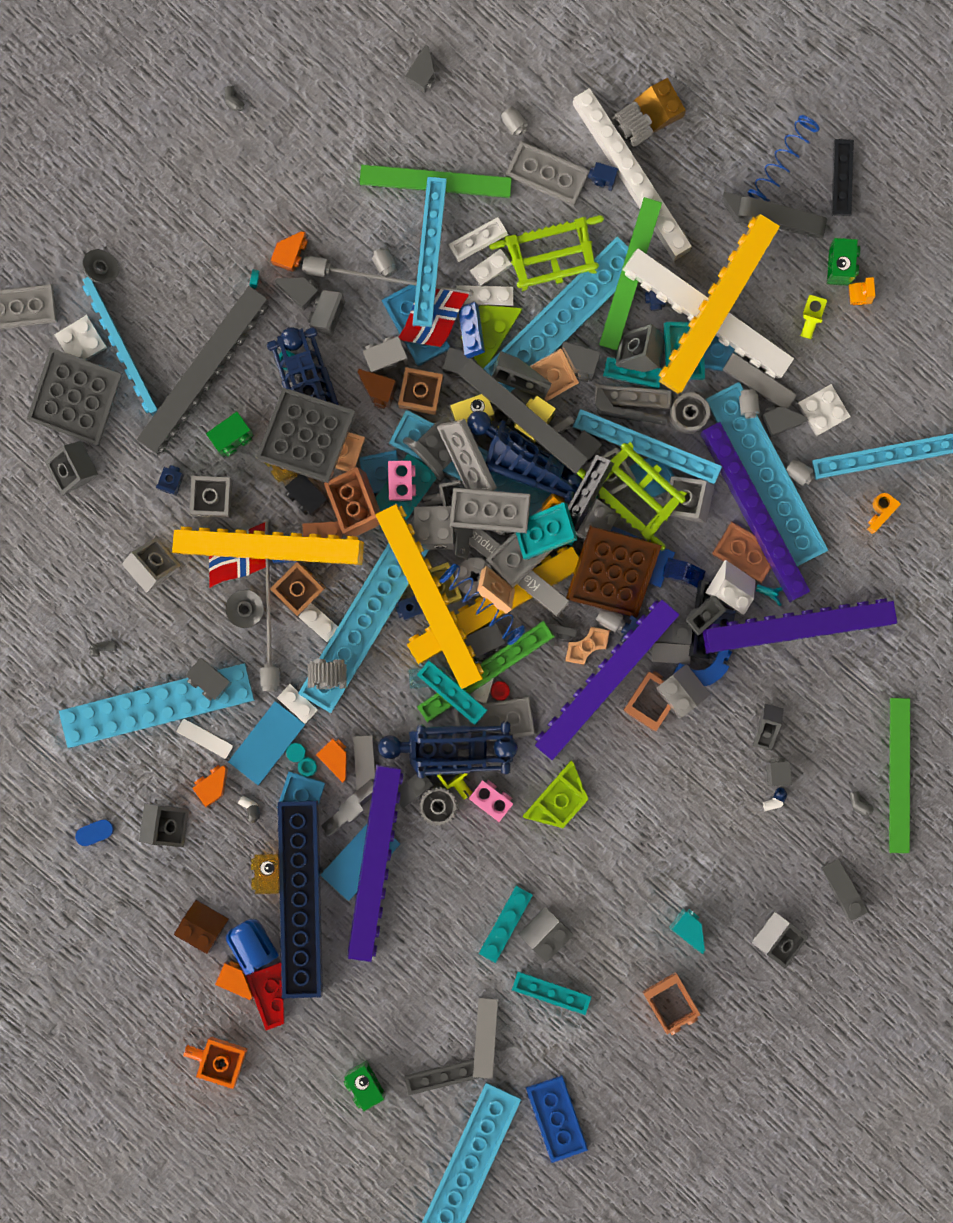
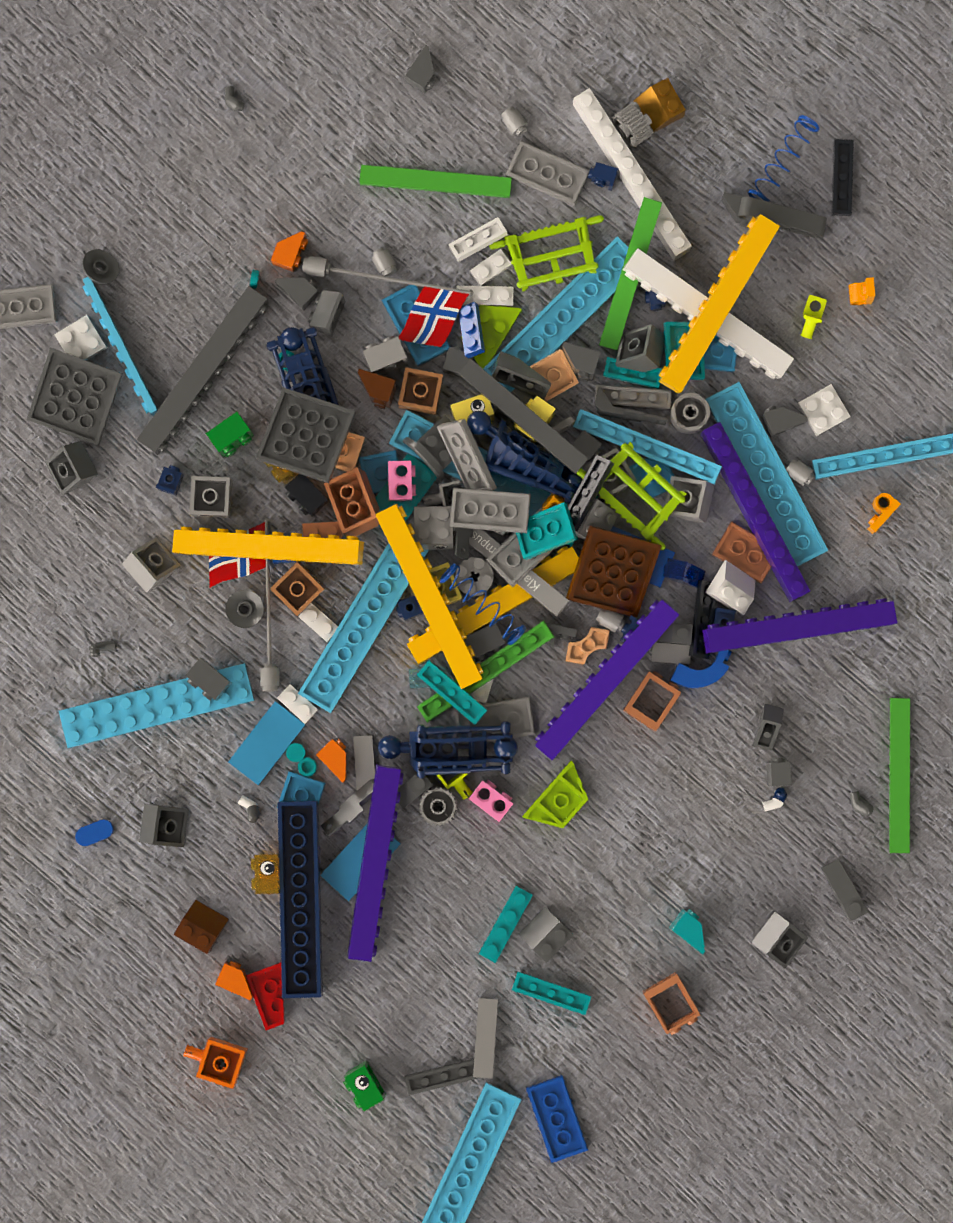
white sticker [176,719,233,759] -> none
orange slope [192,765,228,807] -> none
blue cylinder [226,919,279,975] -> none
light grey brick [308,659,347,690] -> none
medium azure plate [413,177,447,327] -> none
light nougat plate [477,566,515,614] -> none
red tile [491,681,510,701] -> none
light grey slope [656,664,710,718] -> none
dark grey slope [686,595,726,635] -> none
light grey tile [722,353,796,409] -> none
light grey brick [739,389,760,419] -> none
teal bar [756,584,783,606] -> none
green brick [827,238,861,286] -> none

